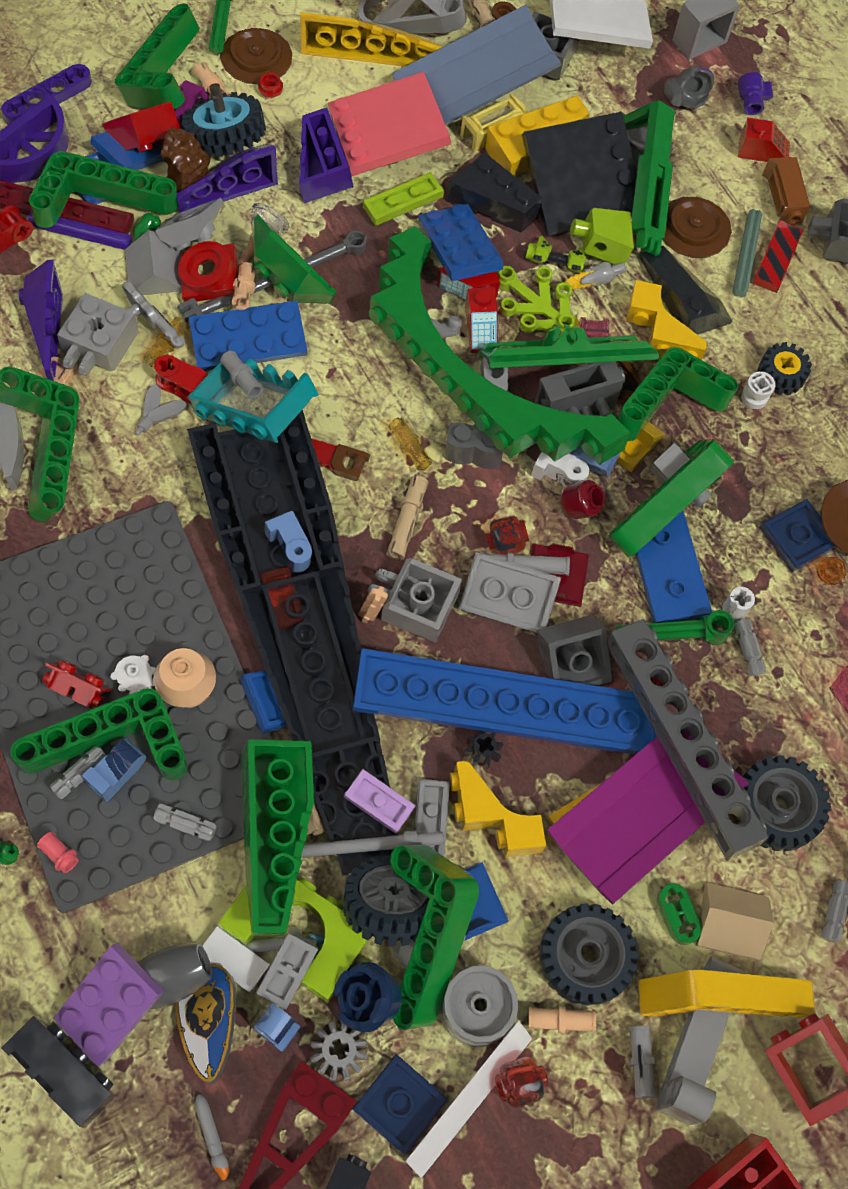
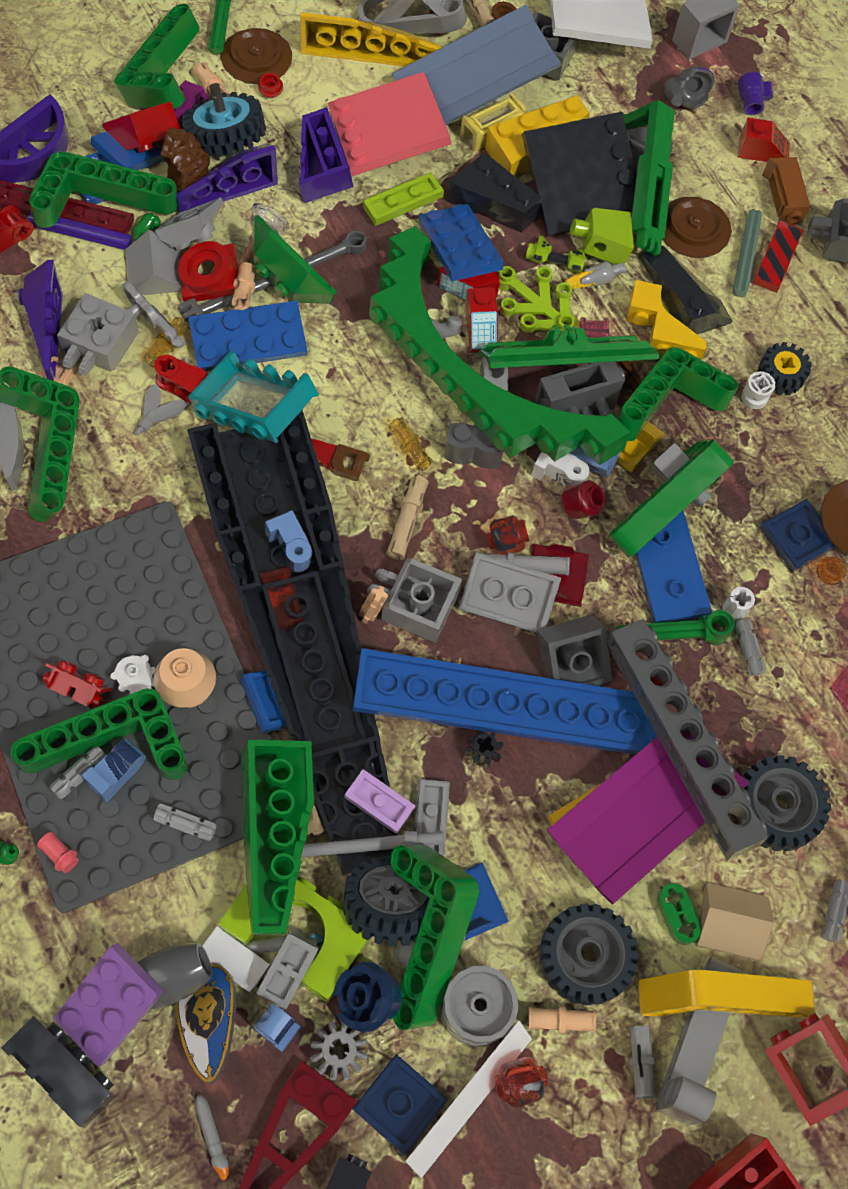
dark purple beam [1,64,92,124] -> none
light grey pin [220,351,263,399] -> none
yellow arch [450,761,546,858] -> none

